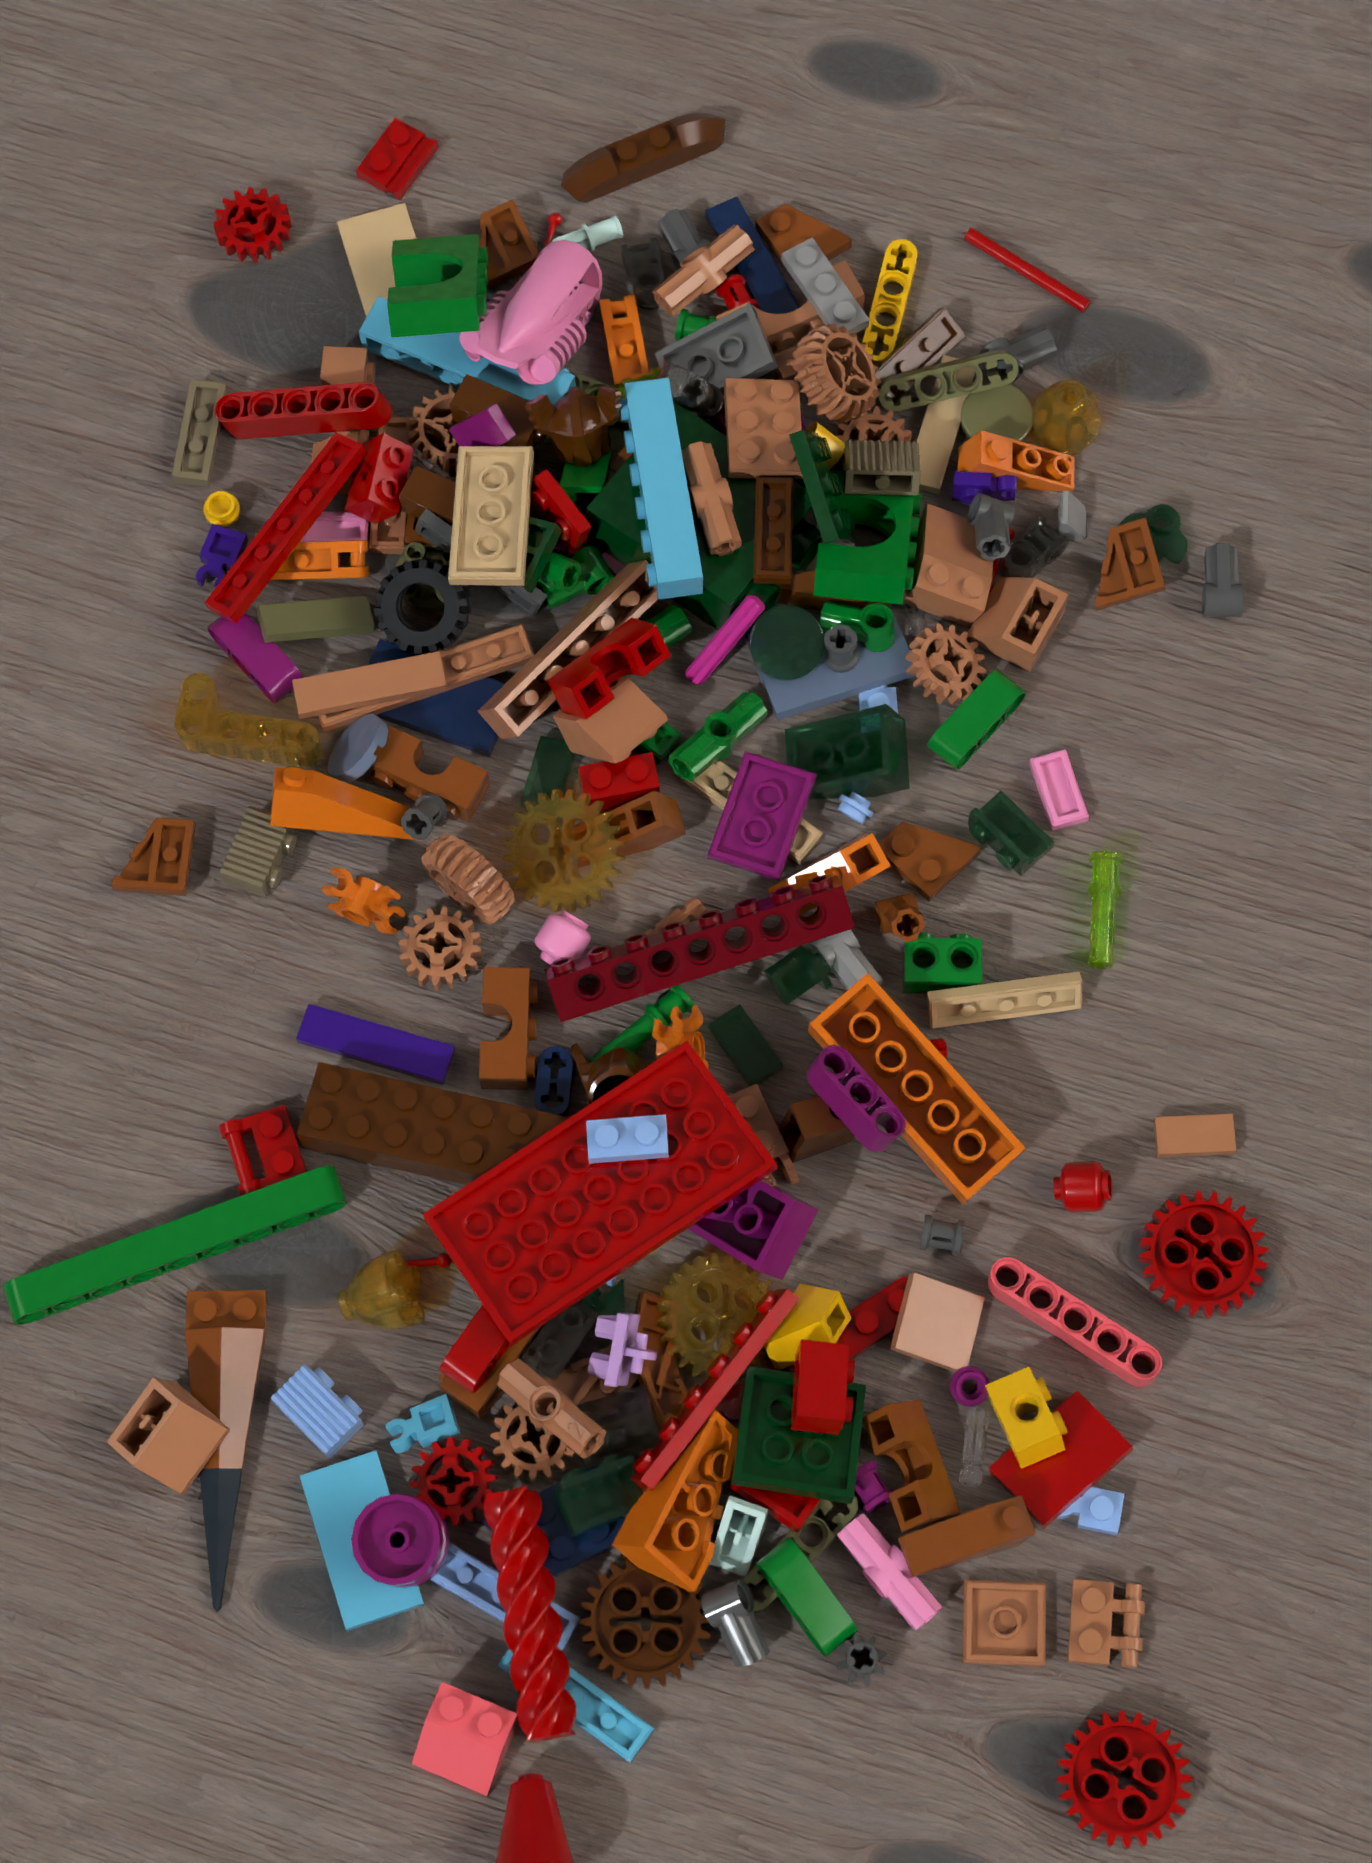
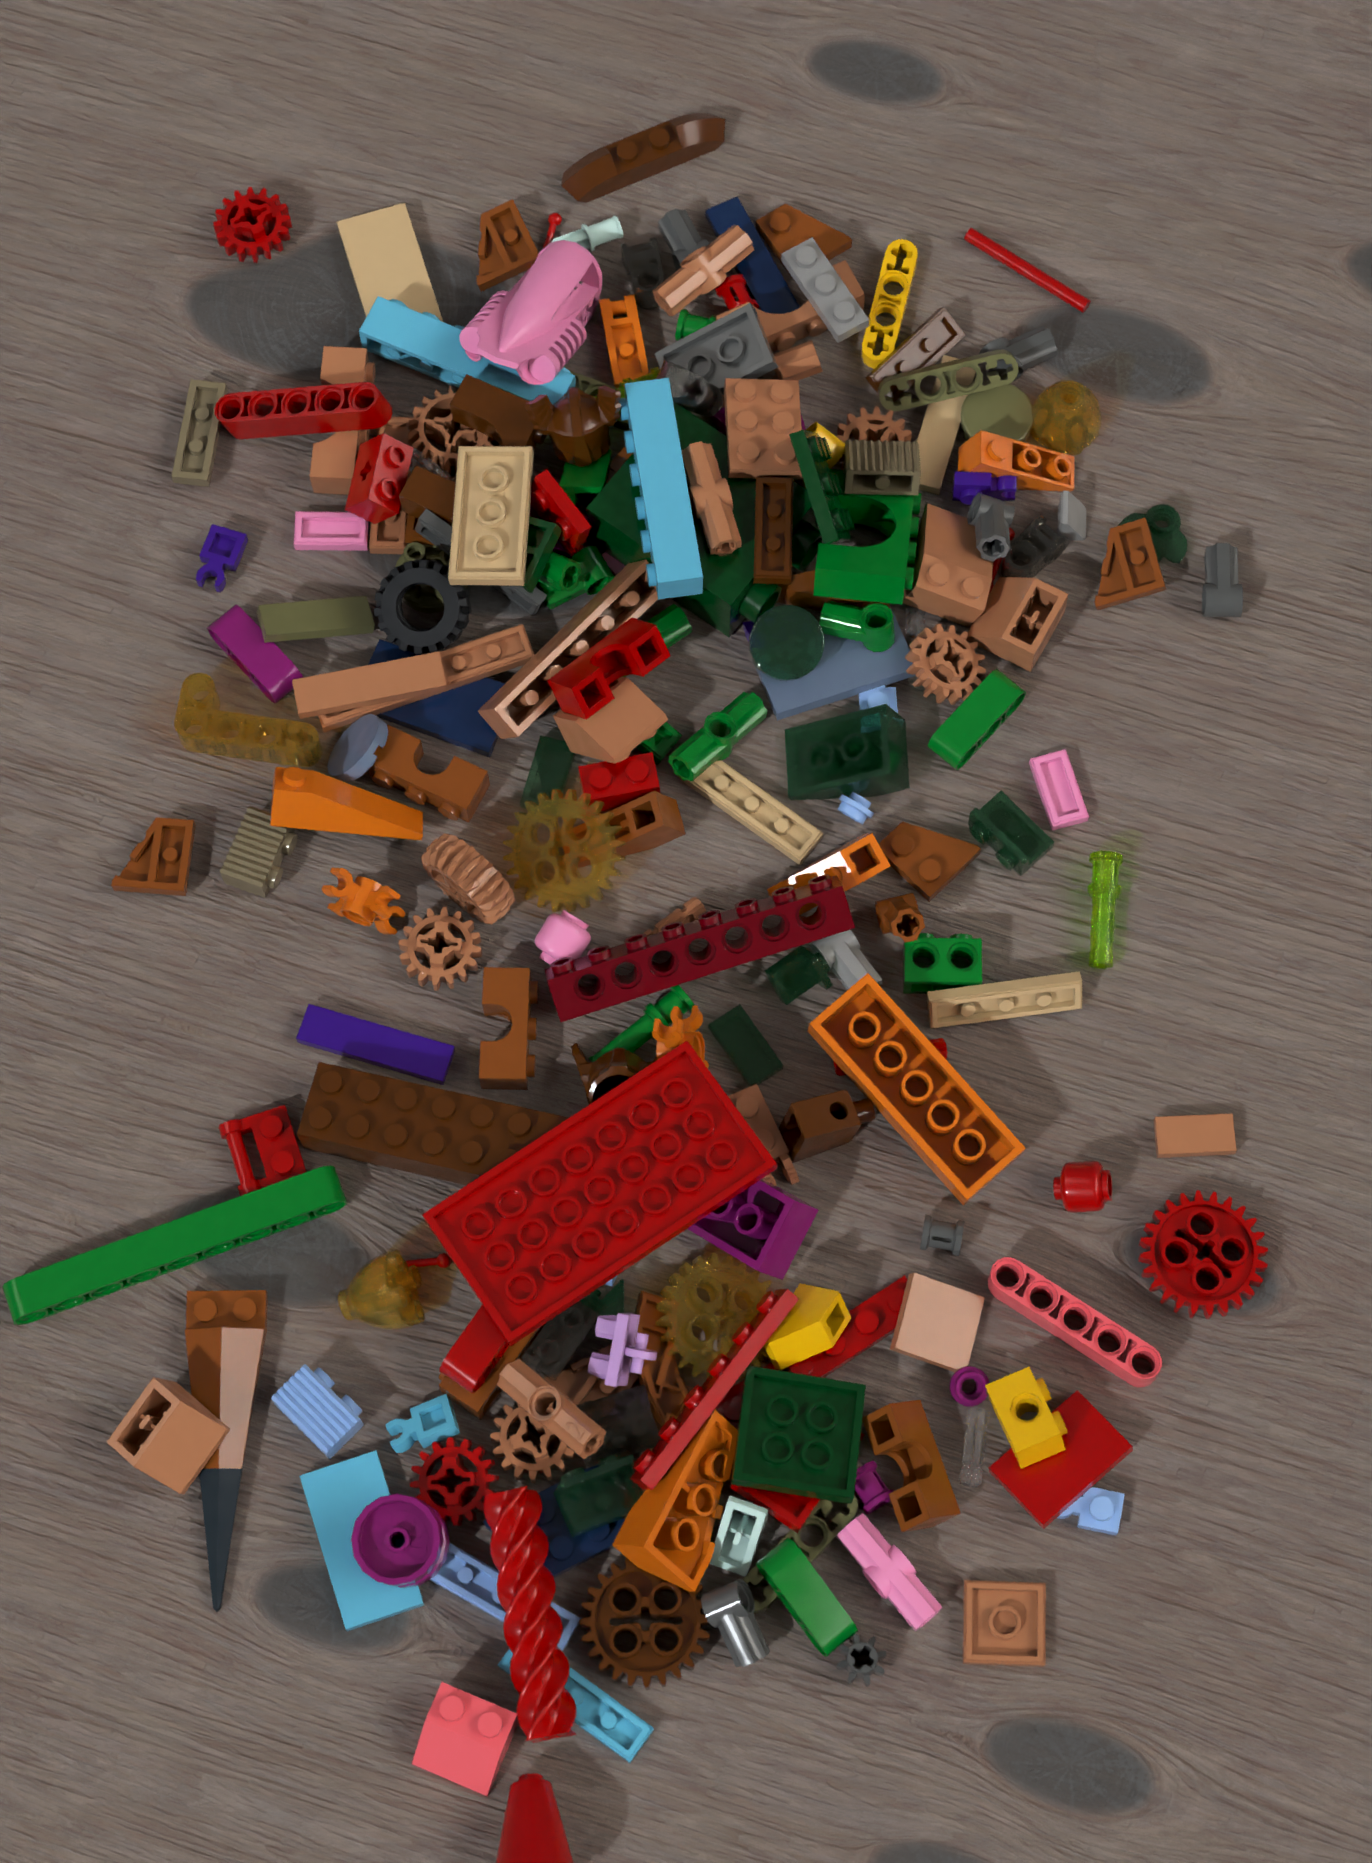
yellow plate [203,491,240,527] -> none
red plate [204,432,368,624] -> none
orange plate [271,540,370,580] -> none
red plate [356,118,438,201] -> none
green arch [387,234,489,338] -> none
dark grey bush [401,793,448,840] -> none
magenta tile [448,403,516,446] -> none
dark blue beam [535,1046,574,1116] -> none
light blue plate [586,1115,669,1164] -> none
dark pink axle [685,595,765,685] -> none
magenta tile [707,751,817,882] -> none
red brick [791,1339,855,1435] -> none
nougat gear [792,323,881,424] -> none
magenta beam [806,1045,906,1152] -> none
dark grey bush [824,624,858,673] -> none
dark orange slope [898,1495,1036,1577] -> none
red gear [1056,1710,1192,1850] -> none
nougat plate [1067,1579,1145,1669] -> none

